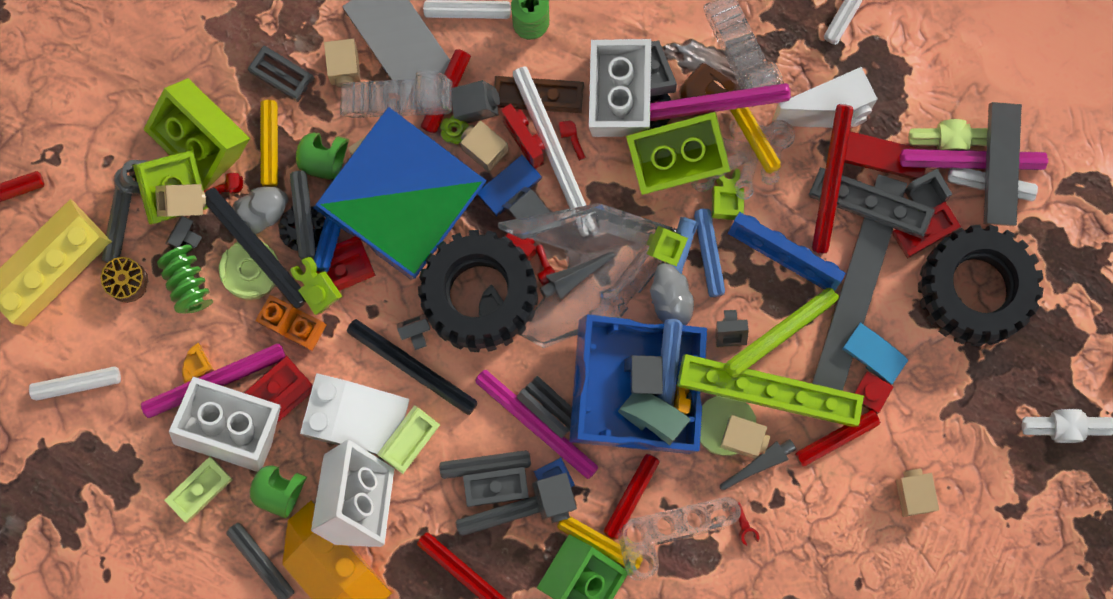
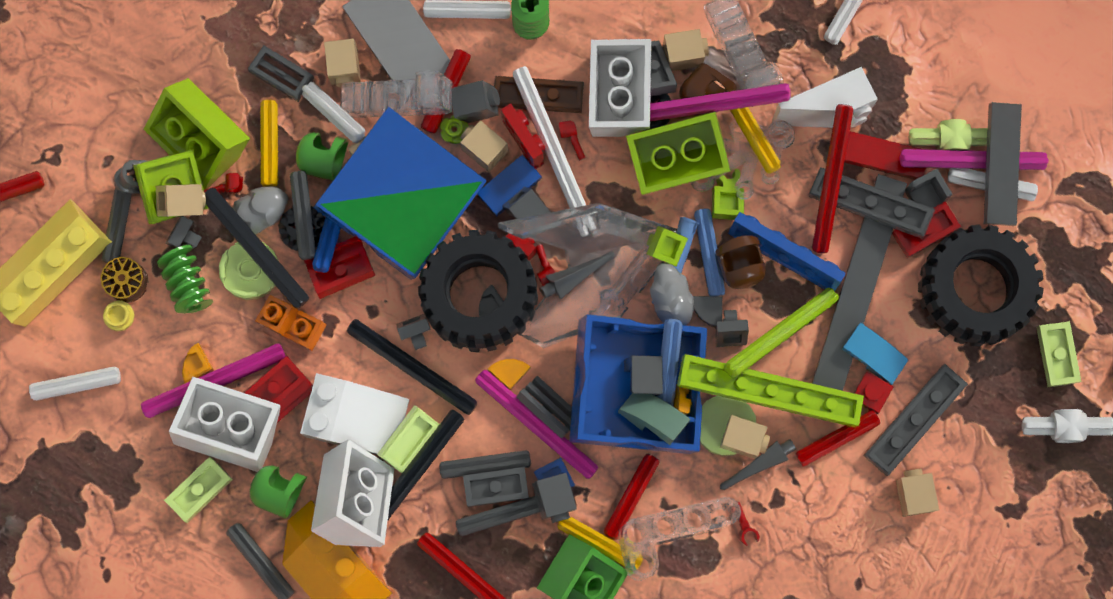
lime plate [290,257,343,315] -> none
none -> light yellow plate [103,301,134,331]
none -> white axle [302,82,365,143]
none -> black axle [388,410,464,520]
none -> light orange tile [488,359,531,390]
none -> tan brick [663,29,709,71]
none -> dark grey tile [693,296,722,328]
none -> reddish brown helmet [715,235,766,289]
none -> dark grey tile [864,364,968,476]
none -> yellowish green plate [1036,321,1081,387]

